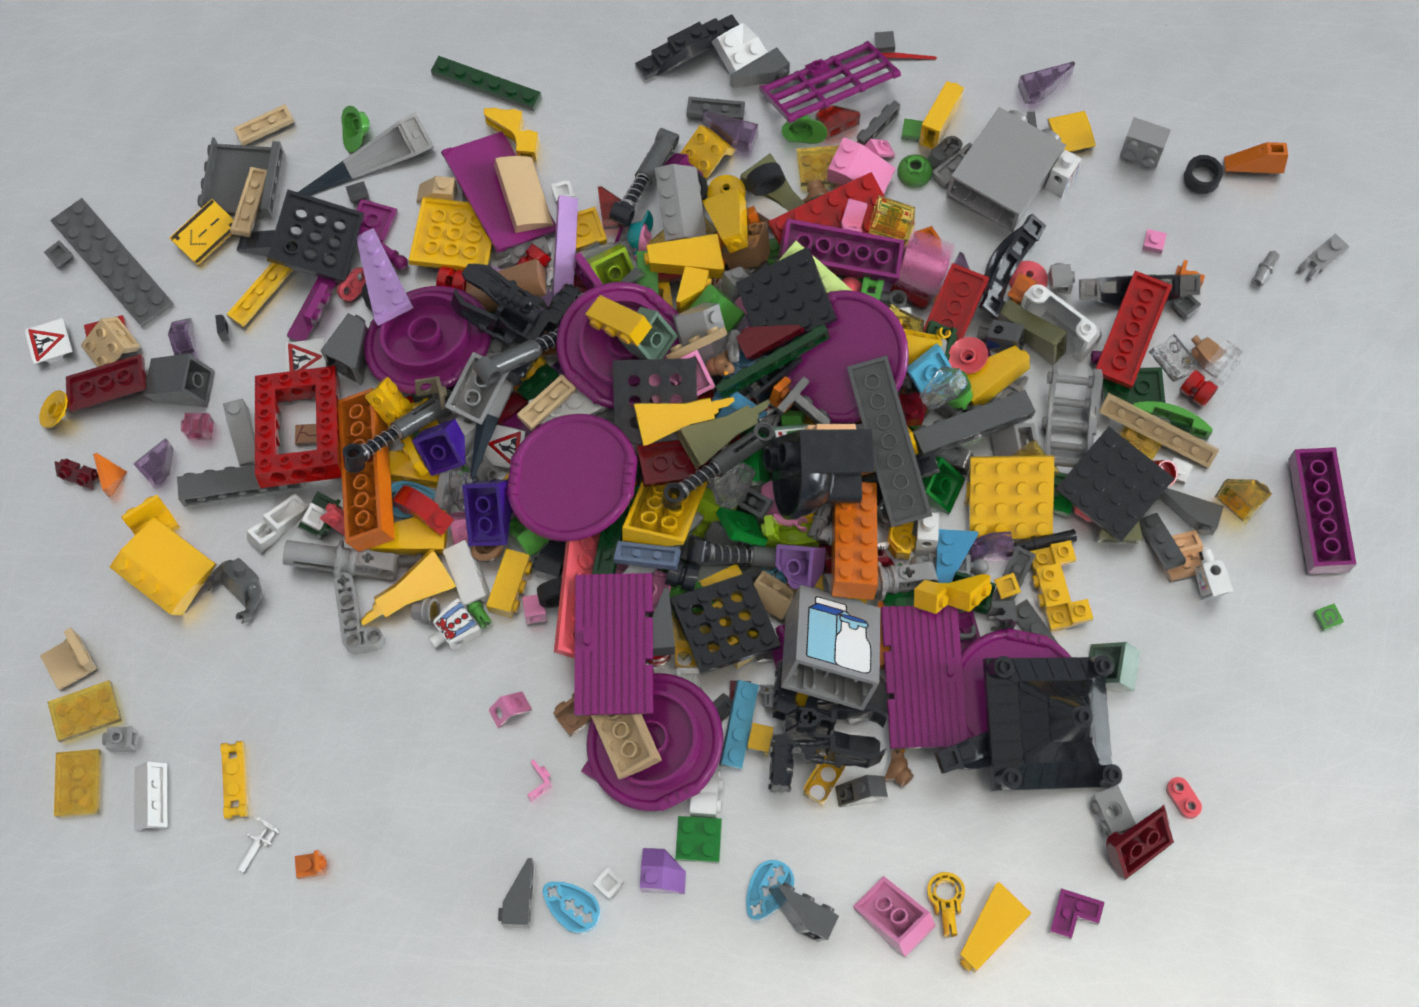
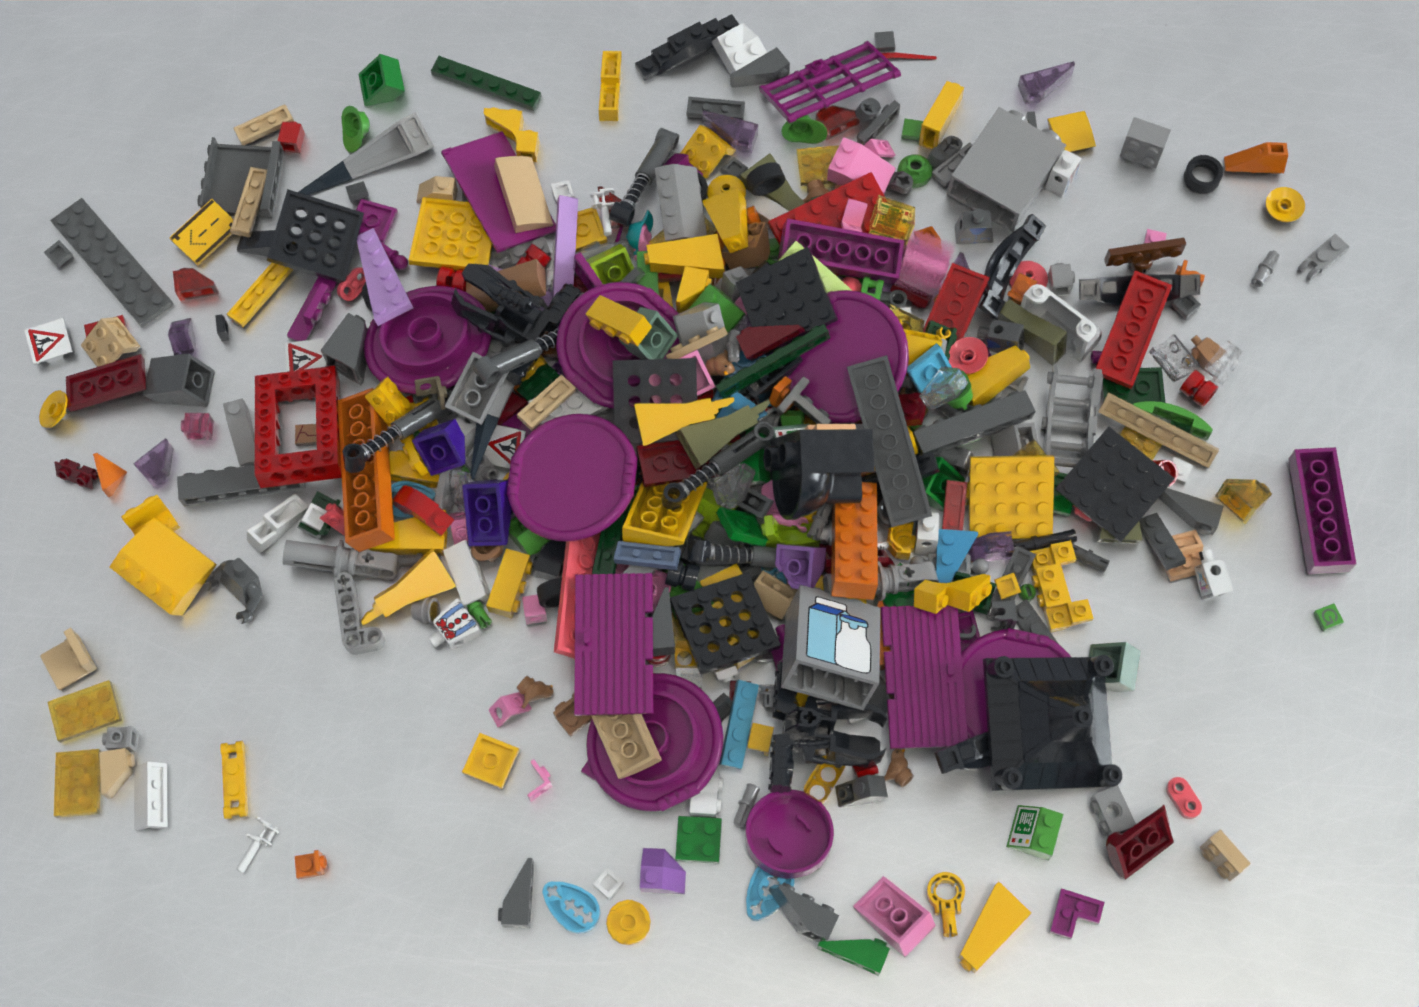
none -> tan slope [99,748,135,799]
none -> clear red slope [173,268,219,301]
none -> red brick [278,121,305,153]
none -> green slope [358,54,405,106]
none -> yellow plate [462,733,520,789]
none -> medium nougat animal [516,676,554,709]
none -> white piece [590,188,615,236]
none -> yellow slope [599,51,622,121]
none -> yellow tile [606,900,651,945]
none -> white plate [714,665,739,683]
none -> dark grey tile [721,157,748,179]
none -> light grey axle [734,783,760,827]
none -> magenta piece [745,789,834,879]
none -> green slope [817,938,890,976]
none -> red tile [852,765,879,778]
none -> dark grey piece [855,98,881,122]
none -> dark grey piece [886,171,913,194]
none -> red tile [942,480,968,531]
none -> dark grey torso [954,208,993,244]
none -> bright green slope [1006,805,1064,861]
none -> bright green hinge [1018,584,1036,601]
none -> dark grey pin [1072,543,1110,572]
none -> reddish brown plate [1104,237,1186,273]
none -> tan bracket [1200,829,1251,882]
none -> yellow dish [1265,187,1305,222]

